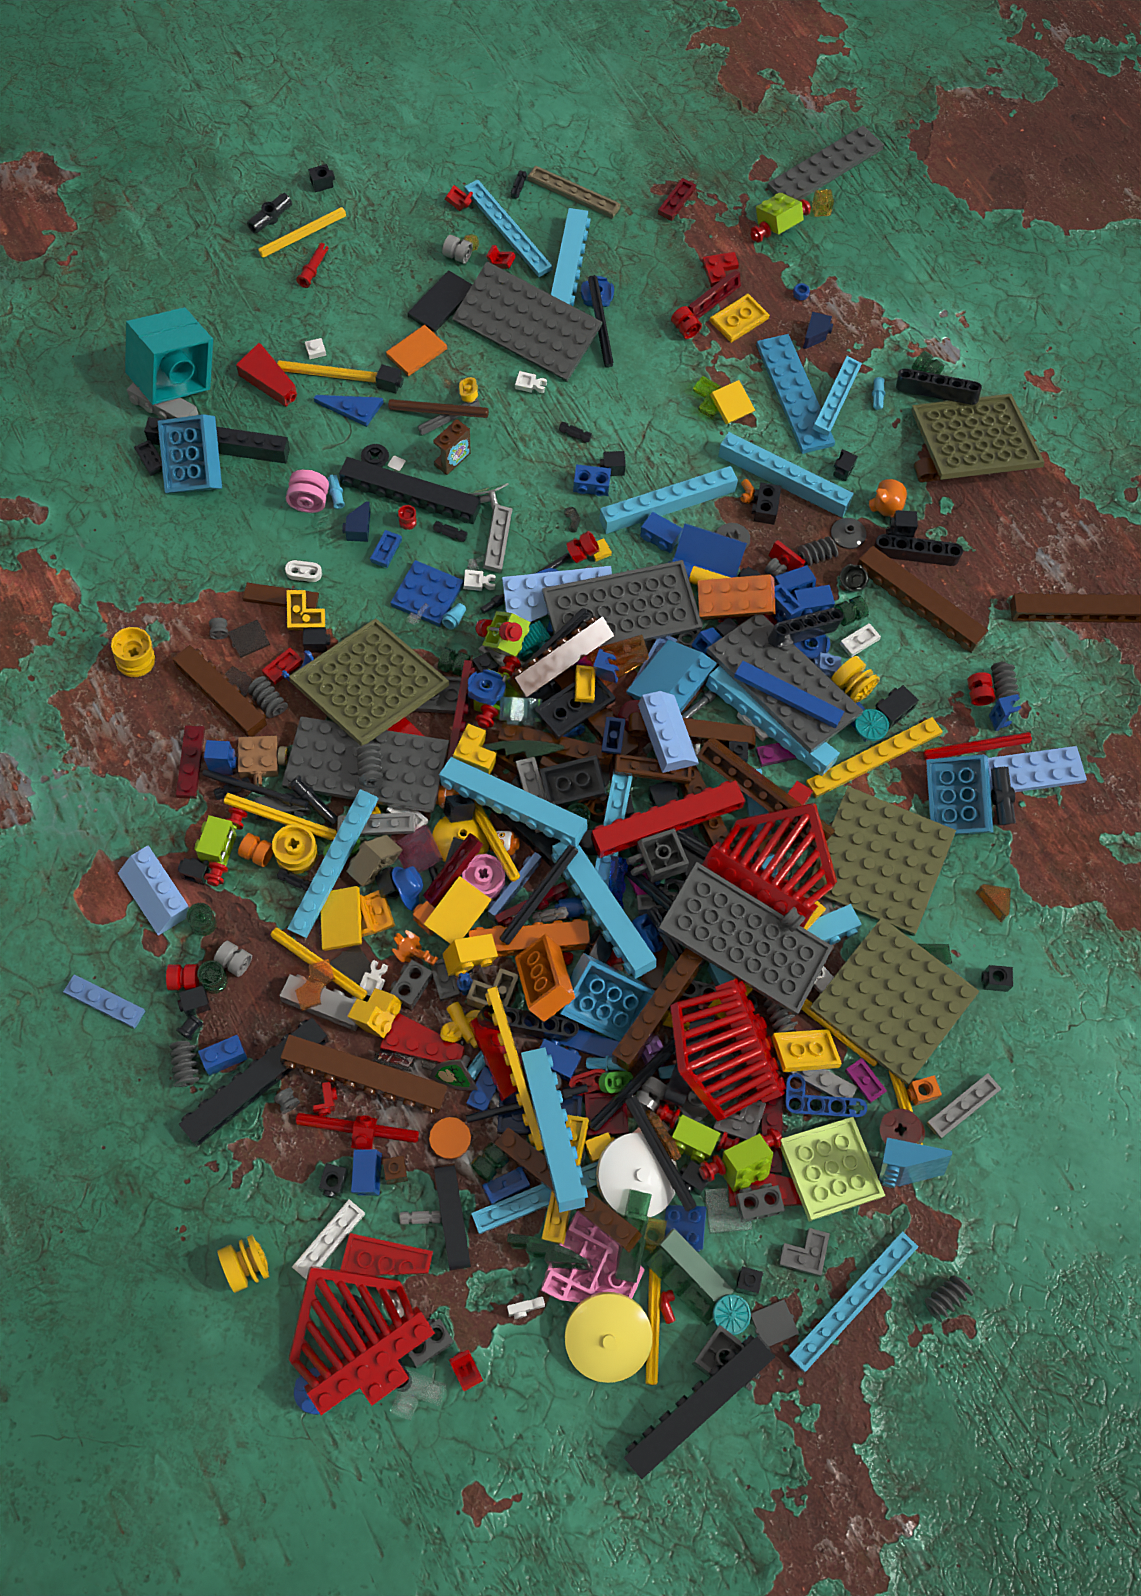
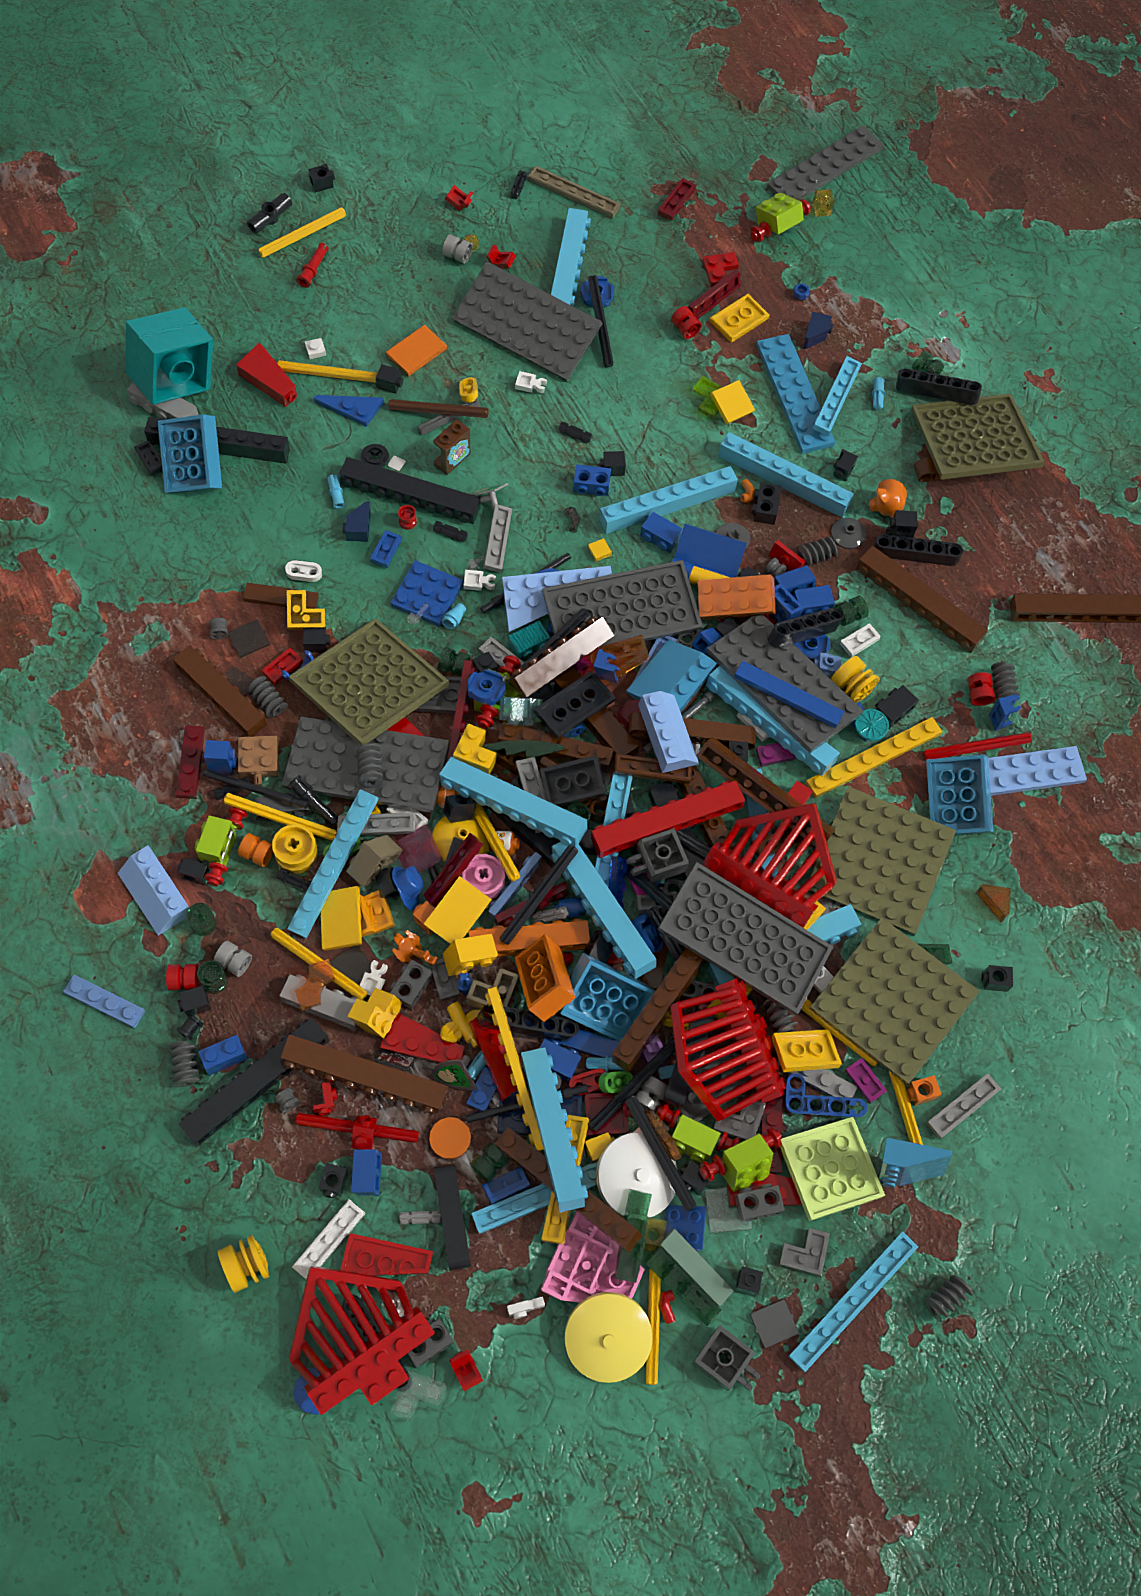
yellow wheel [111,627,155,677] -> none
dark tan tile [277,746,289,766] -> none
bright pink wheel [286,470,329,513] -> none
reddish brown brick [383,1155,408,1185] -> none
black tile [408,270,472,333] -> none
medium azure plate [464,180,552,277] -> none
lime brick [475,611,531,657] -> none
clear green slope [507,1233,593,1270] -> none
red wheel [566,531,600,563] -> none
yellow tile [575,665,595,703] -> none
dark blue slope [601,716,625,755] -> none
black brick [624,1334,775,1480] -> none
teal wheel [713,1294,751,1335] -> none
dark grey wheel [780,907,805,932] -> none
pearl dark grey hair [839,564,869,592] -> none
dark red brick [880,1109,925,1144] -> none
black piece [991,766,1016,825] -> none

